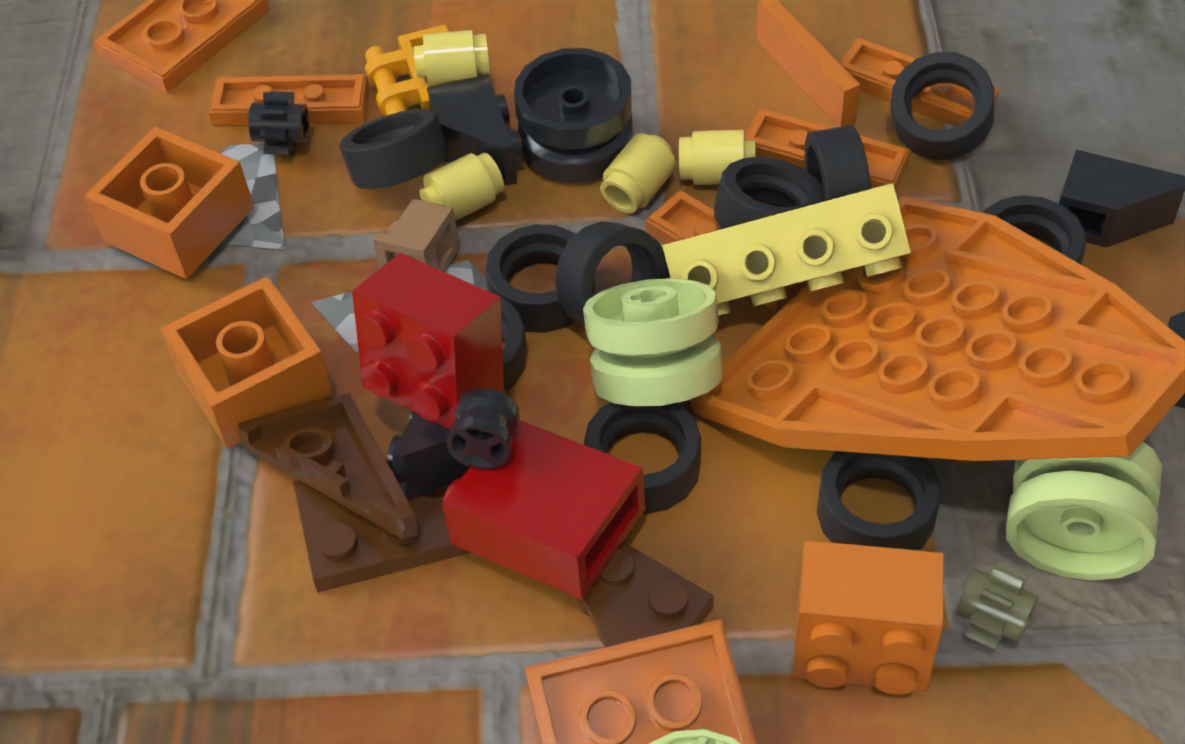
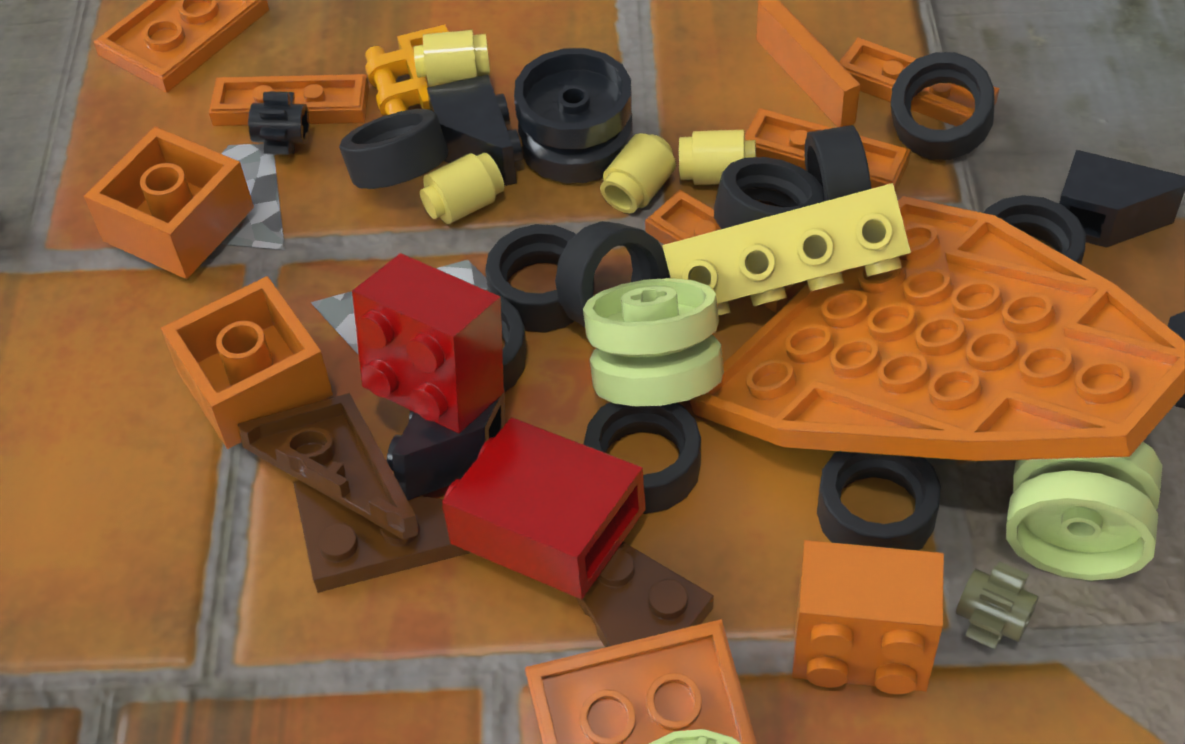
medium nougat brick [373,199,460,272] -> none
black wheel [446,388,520,470] -> none

